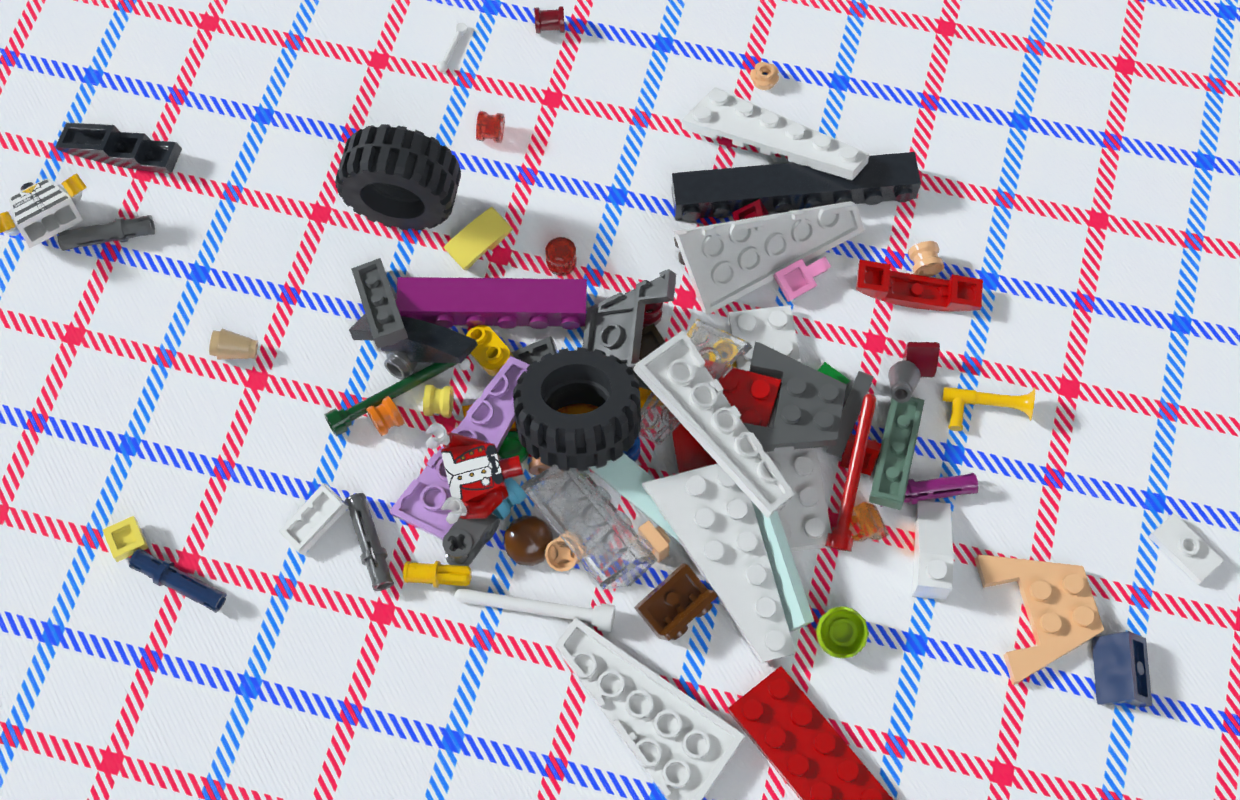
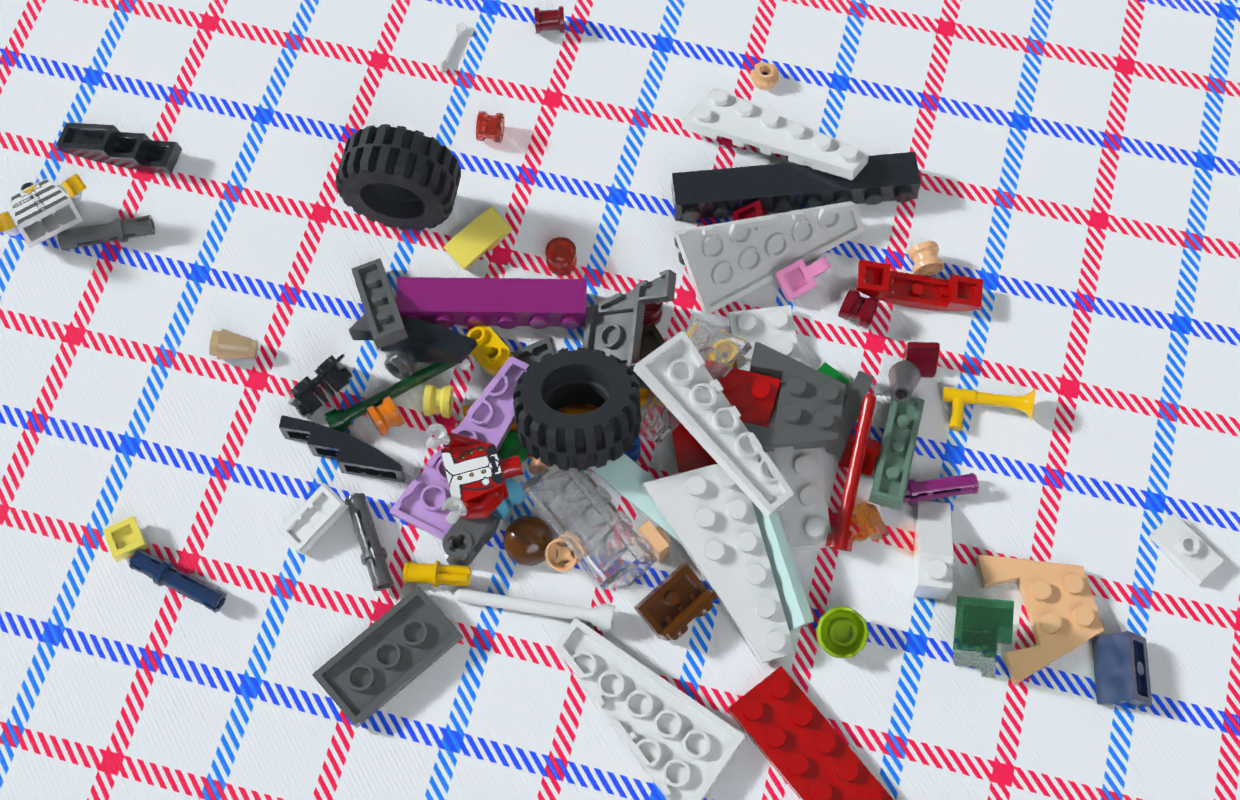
none -> black slope [279,415,406,483]
none -> black hinge [288,354,352,418]
none -> dark grey plate [312,586,463,728]
none -> dark red wheel [838,288,880,329]
none -> clear green plate [953,596,1014,678]

